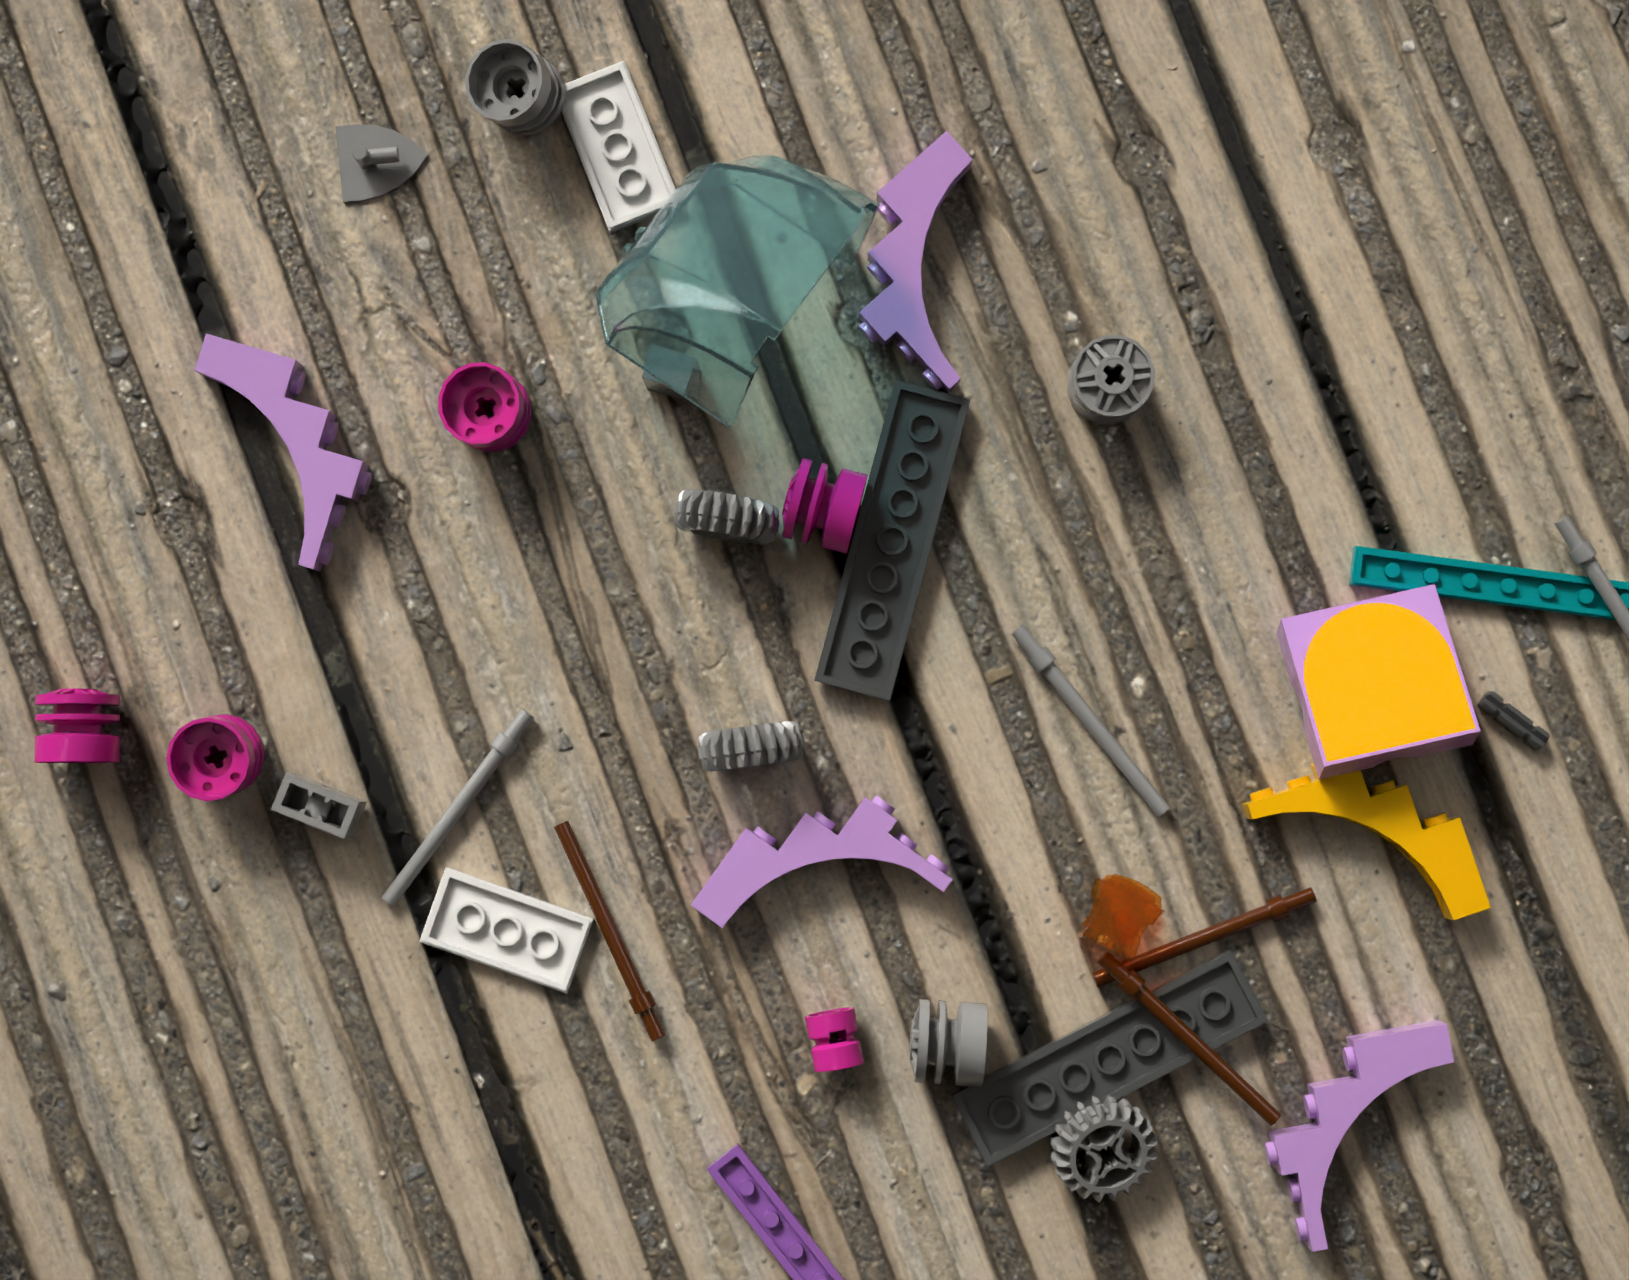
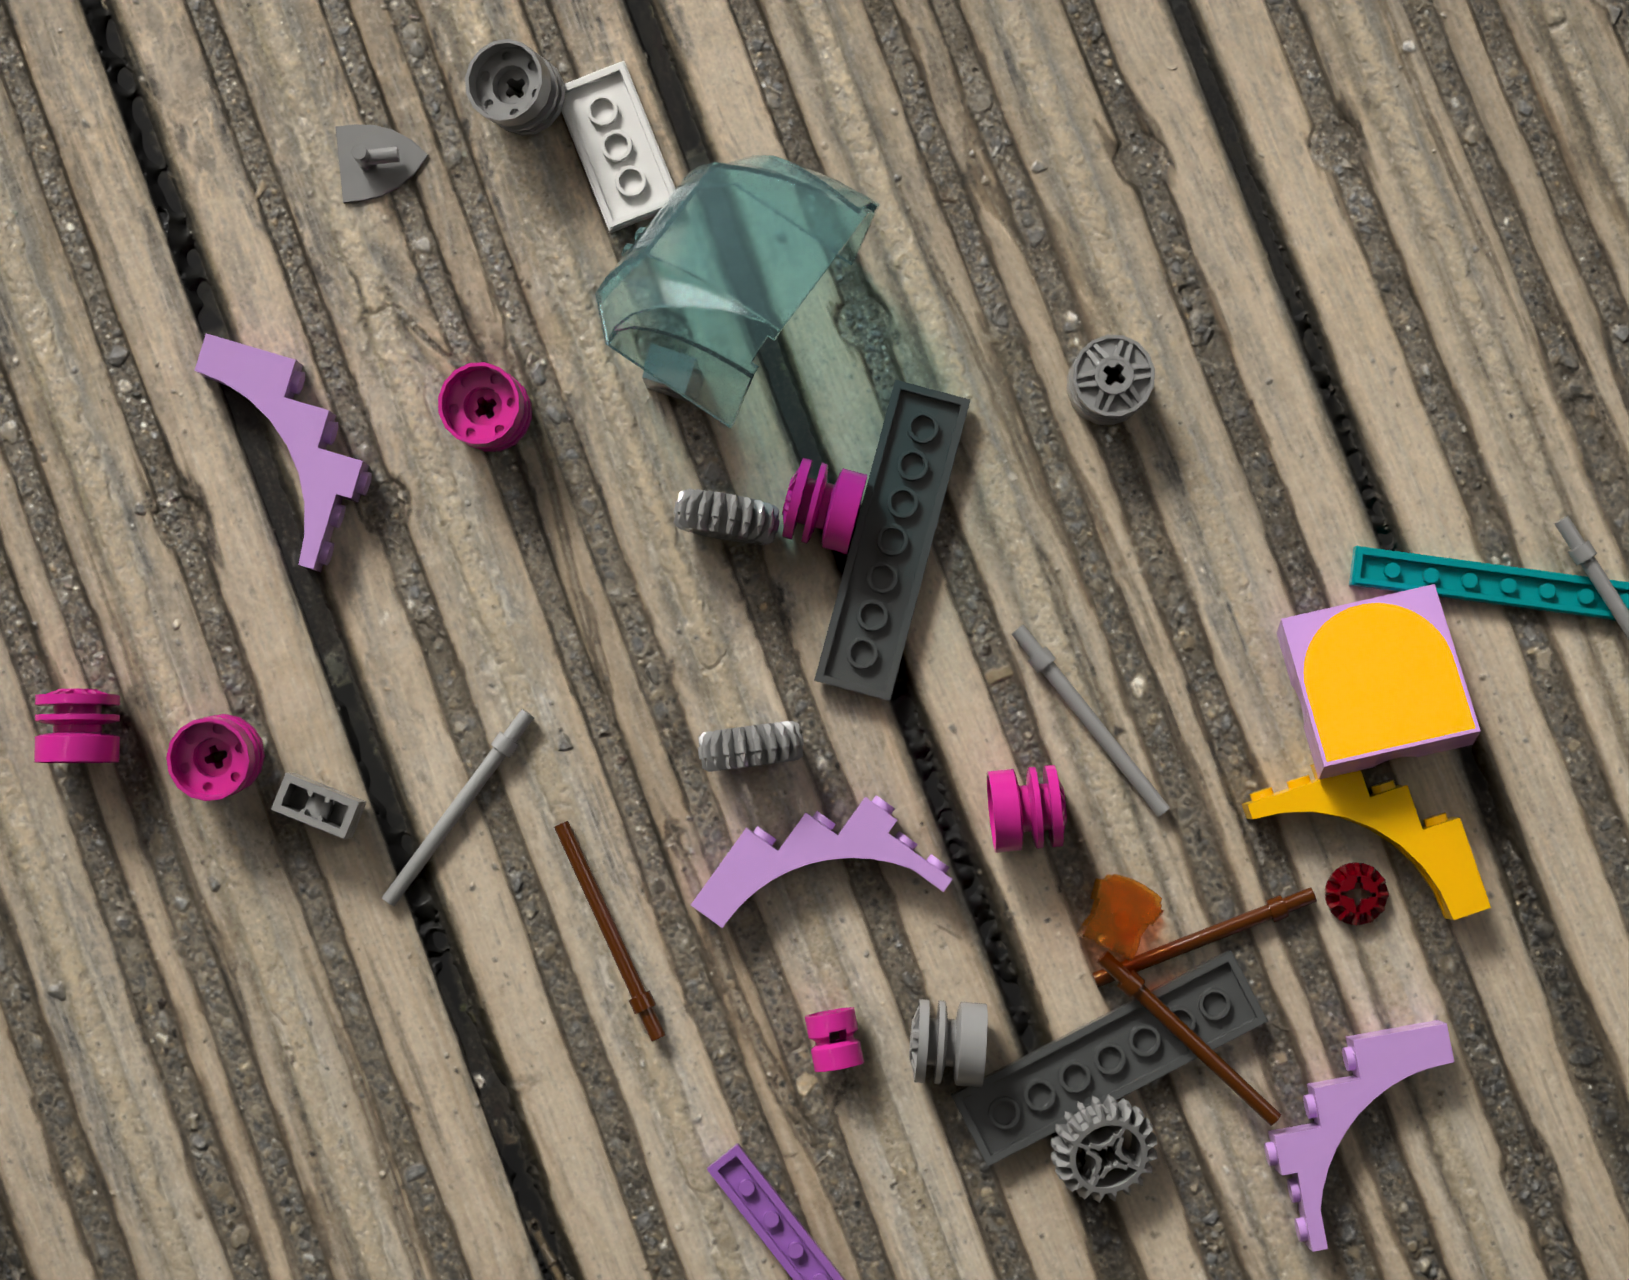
white tile [419,867,594,994] -> none
lavender arch [858,131,973,393] -> none
dark grey axle [1477,691,1550,751] -> none
none -> dark pink wheel [986,765,1067,853]
none -> dark red gear [1325,862,1389,926]

